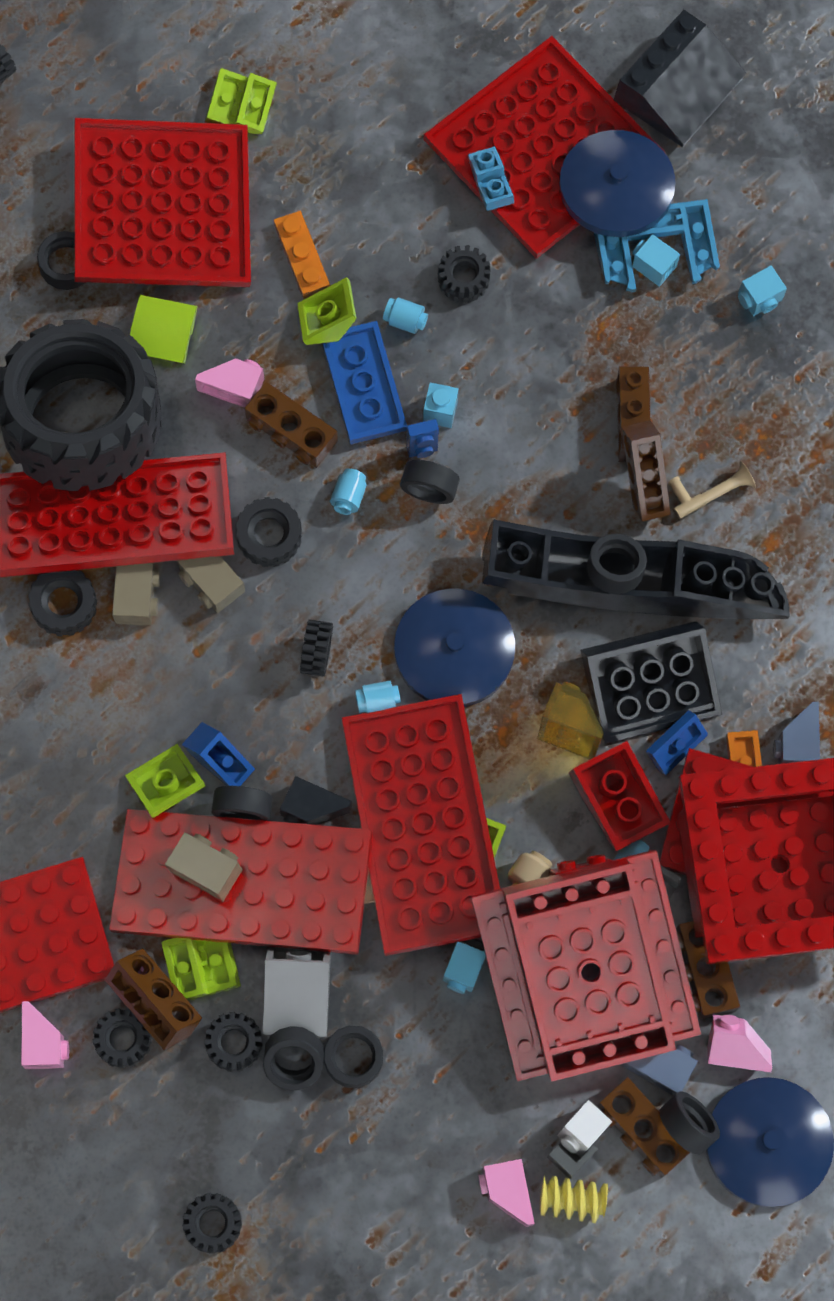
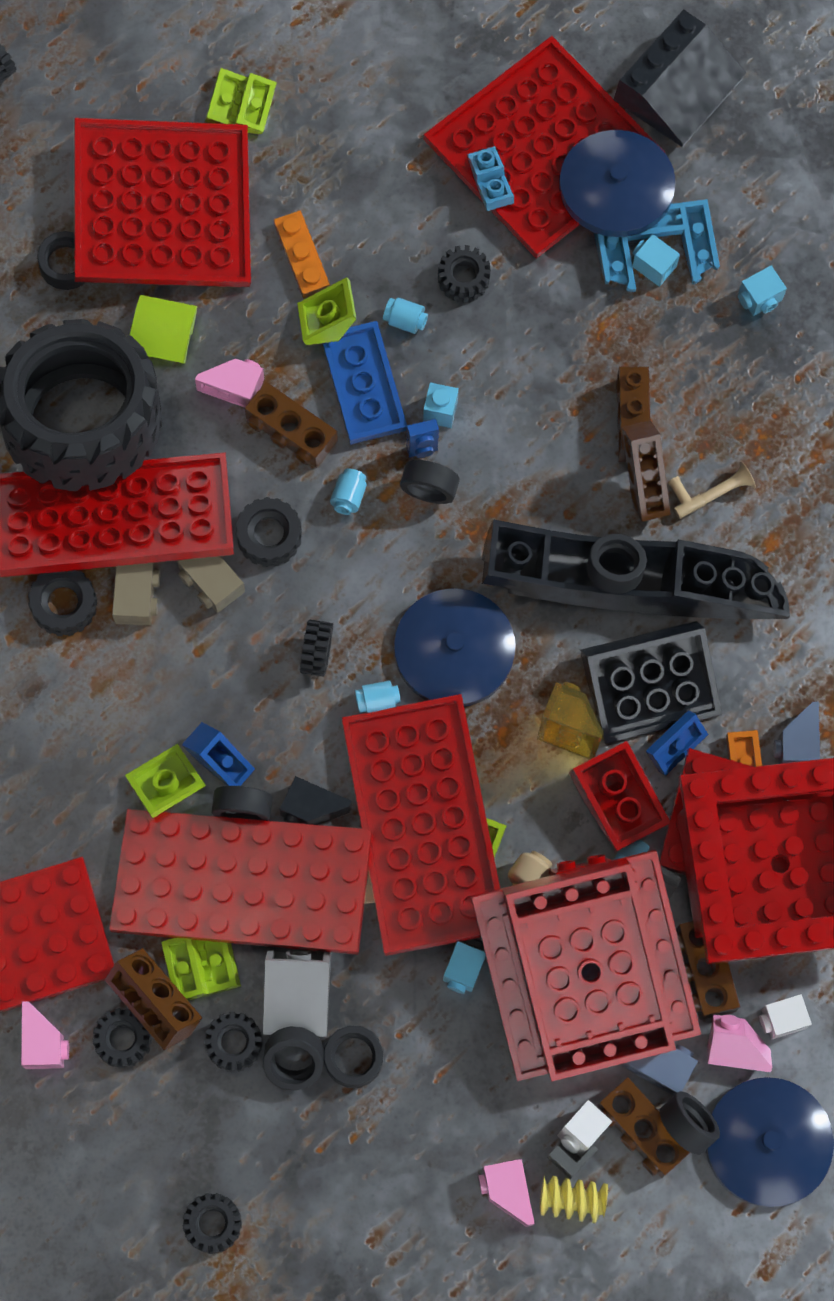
dark tan brick [165,832,243,901] -> none
none -> white brick [759,994,812,1040]

